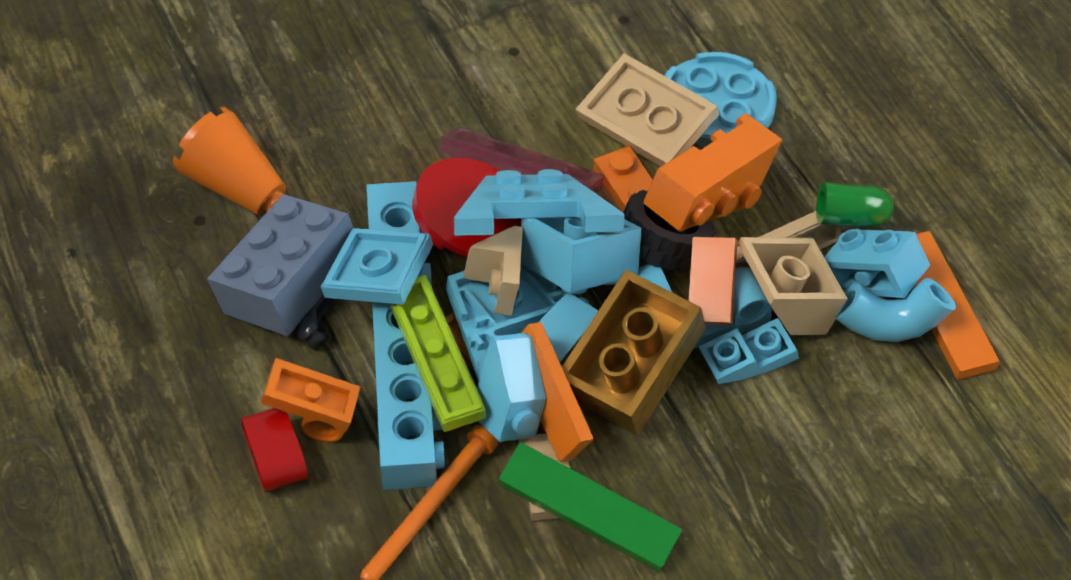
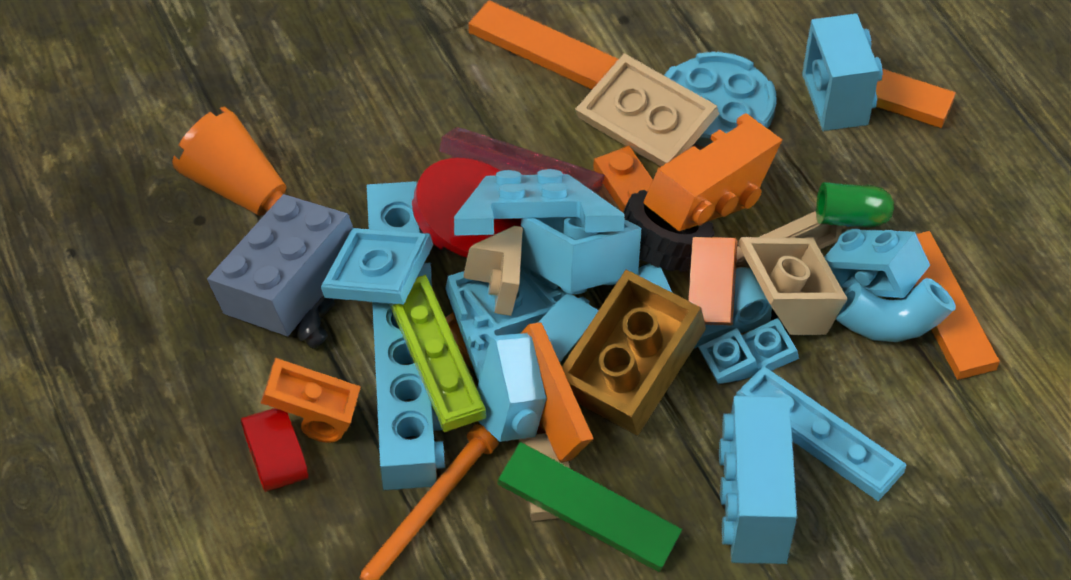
none -> orange tile [468,0,618,89]
none -> medium azure brick [719,396,797,564]
none -> medium azure tile [736,366,907,501]
none -> medium azure brick [802,14,883,131]
none -> orange tile [876,69,956,128]

